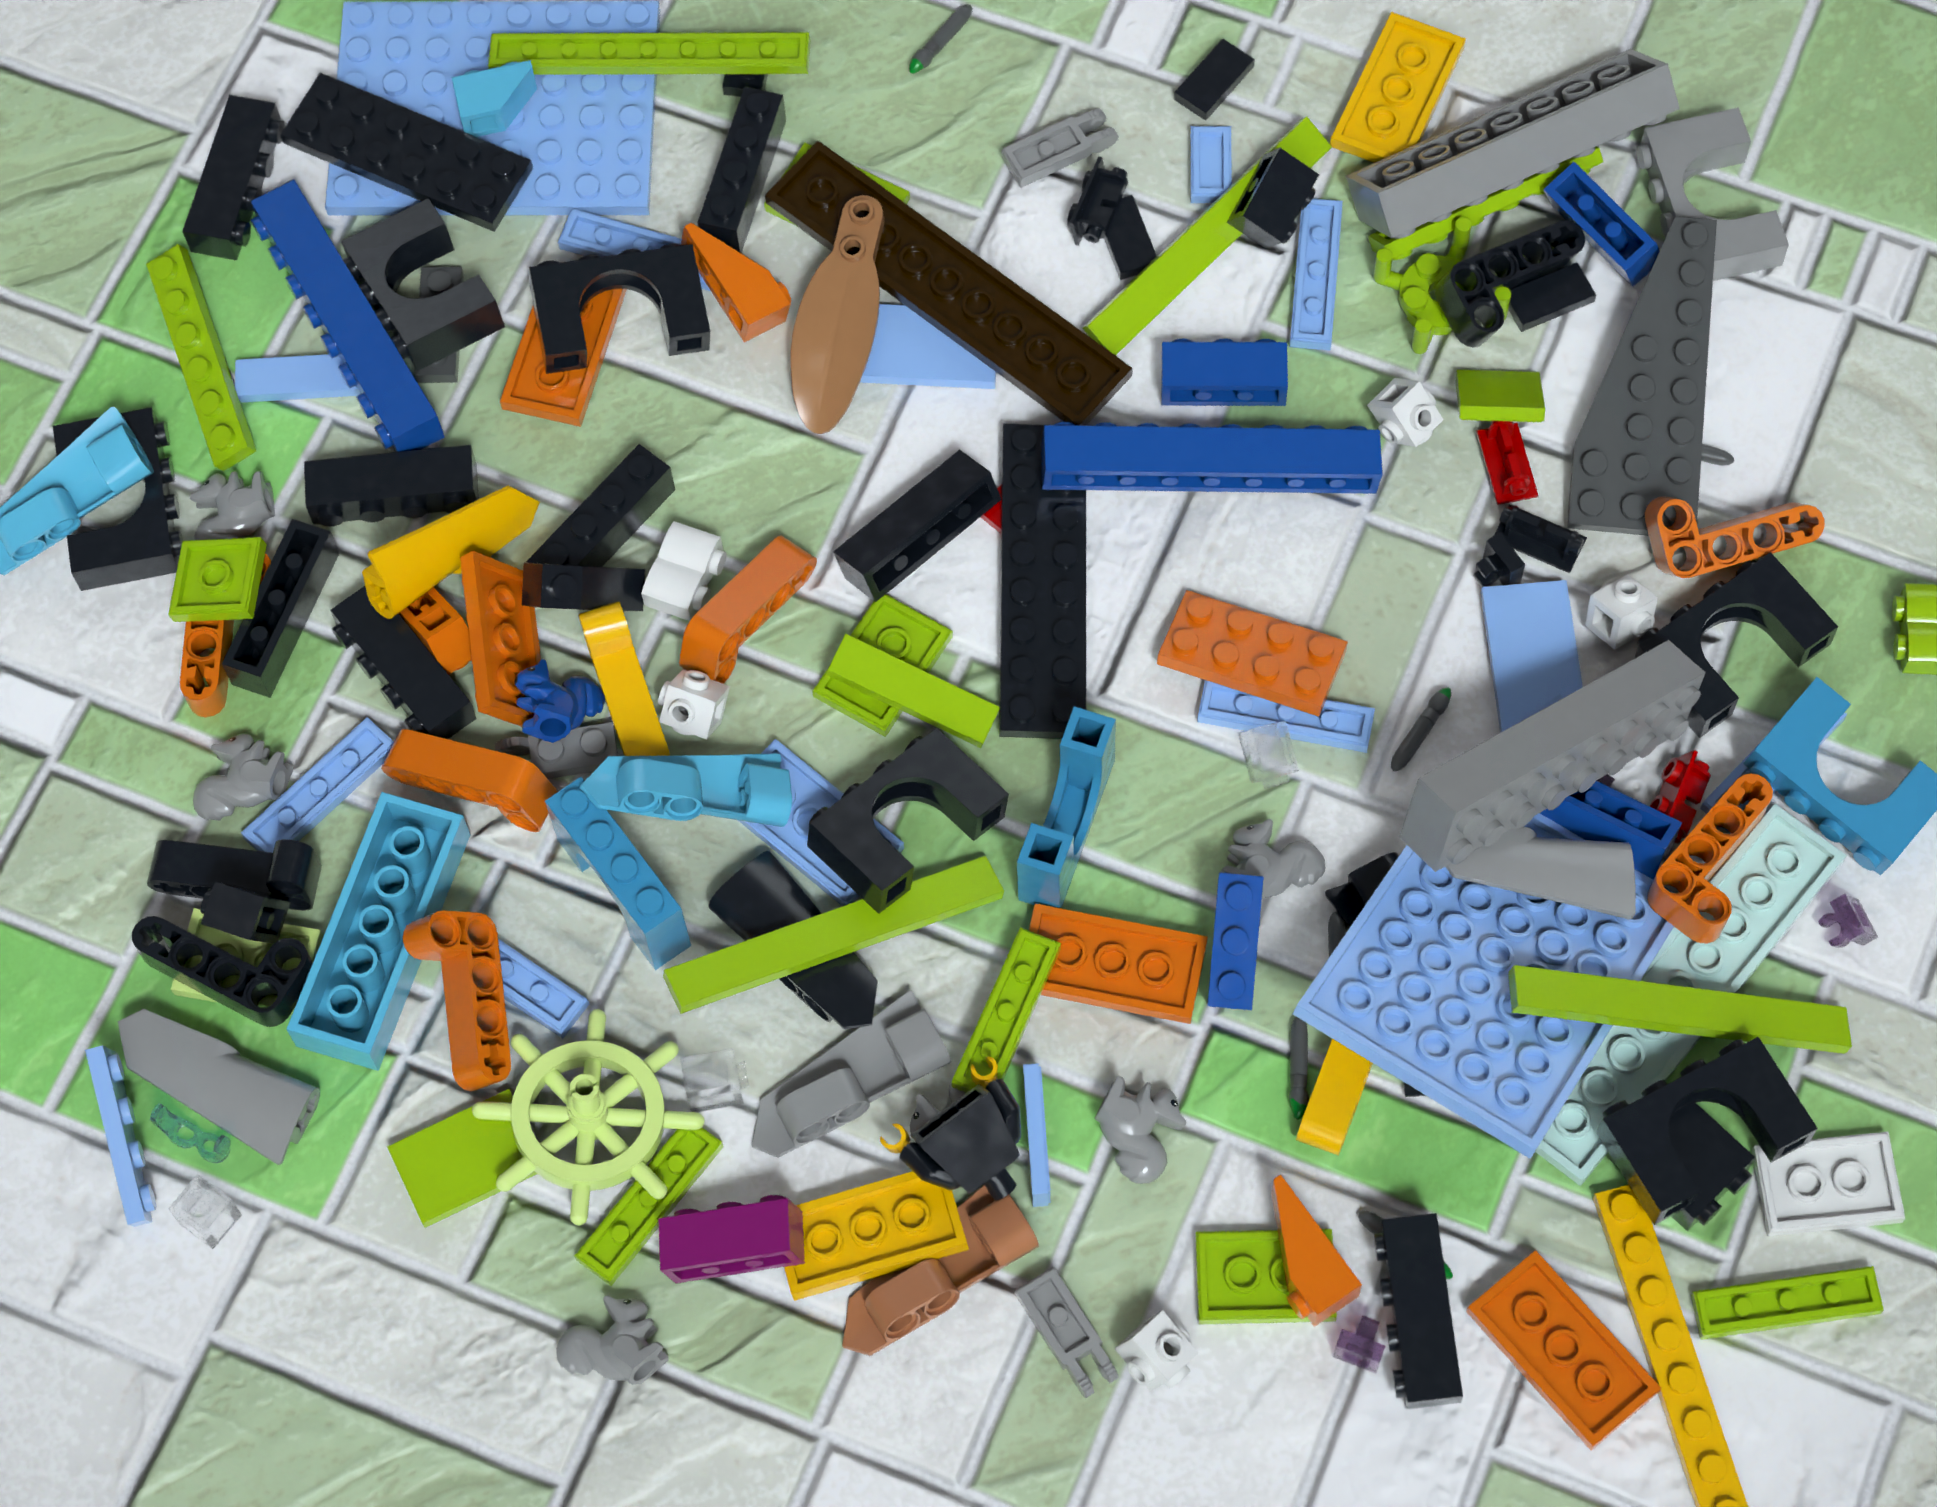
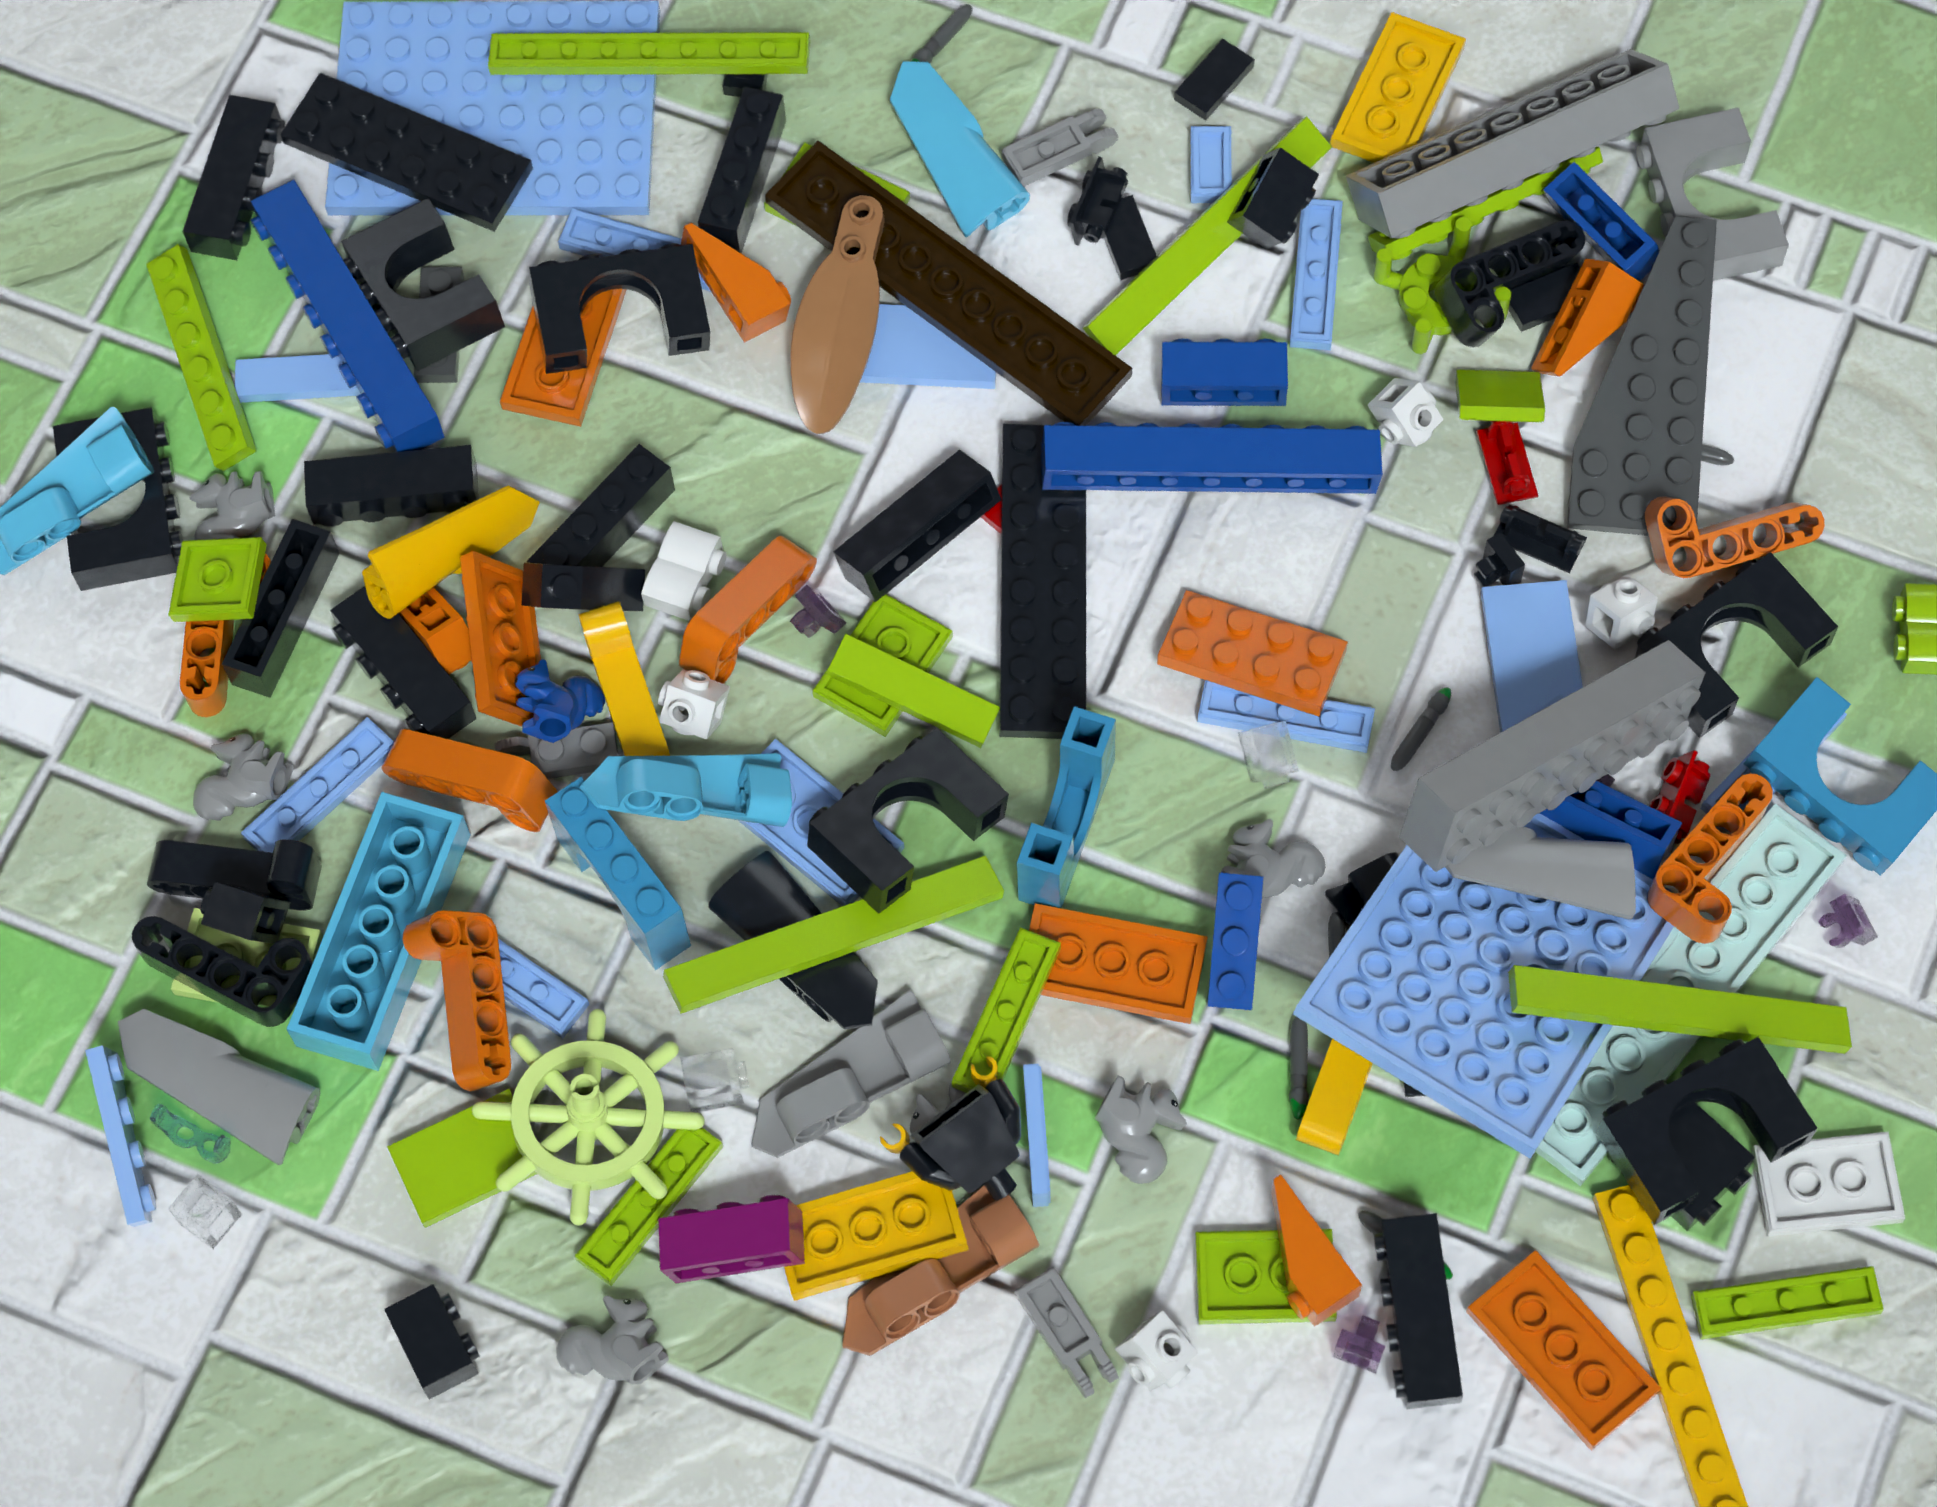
medium azure slope [451,60,537,137] -> none
none -> black brick [384,1284,480,1400]
none -> clear purple tile [790,585,847,638]
none -> medium azure panel [890,61,1030,237]
none -> orange slope [1531,259,1644,377]

